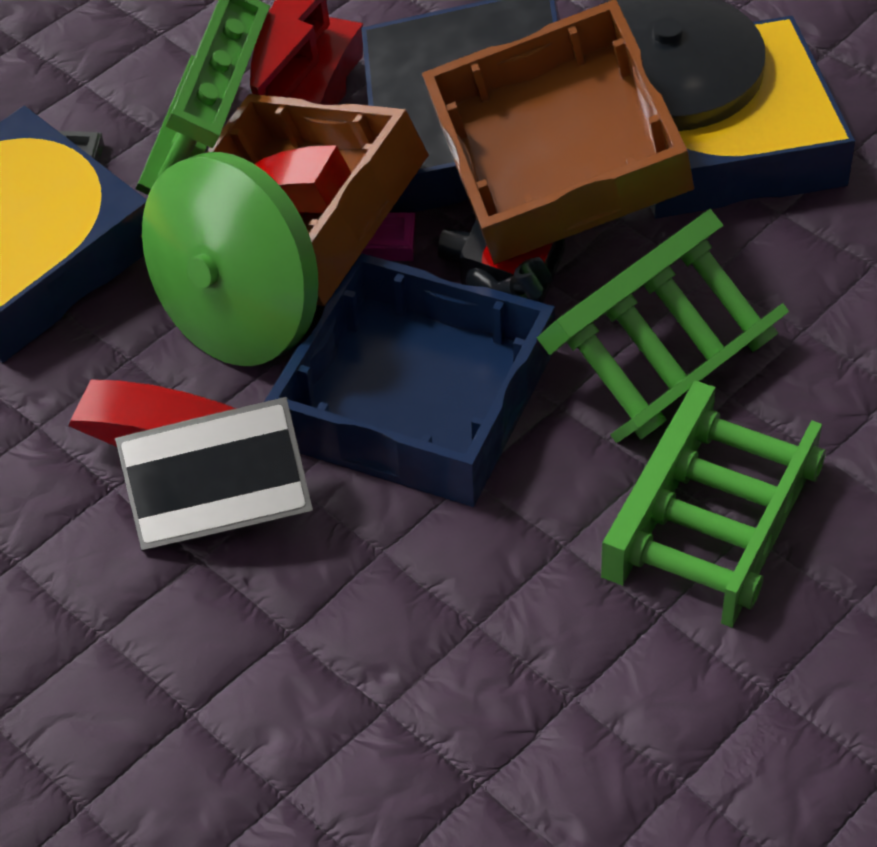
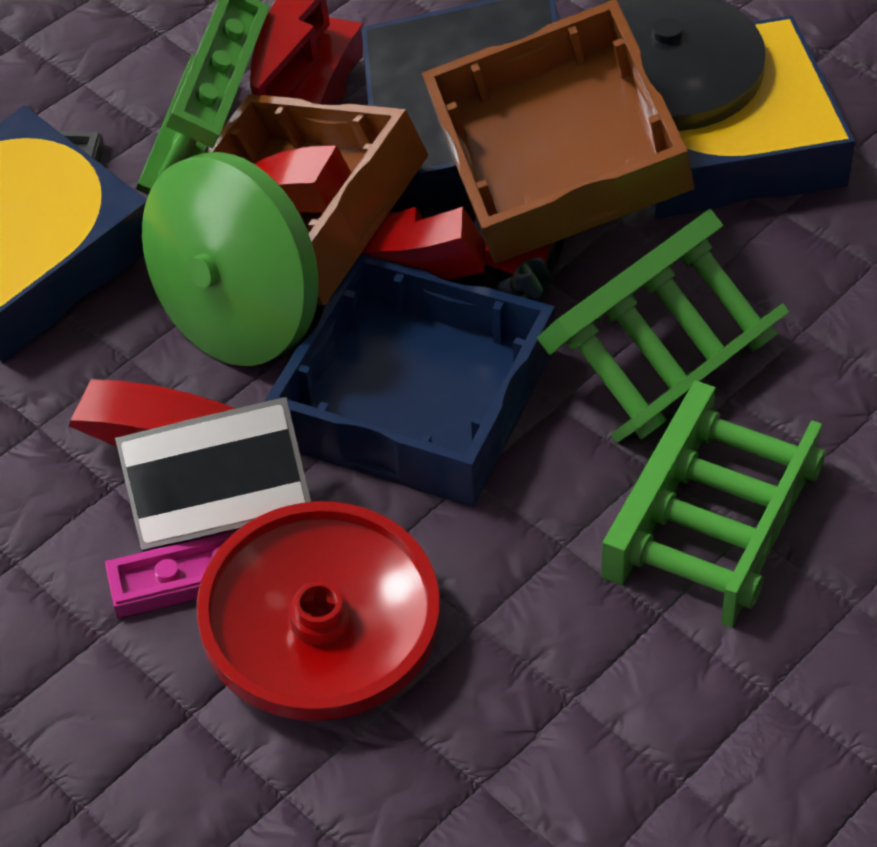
none -> dark pink tile [105,529,238,619]
none -> red dish [196,501,440,721]
none -> red slope [362,207,485,281]

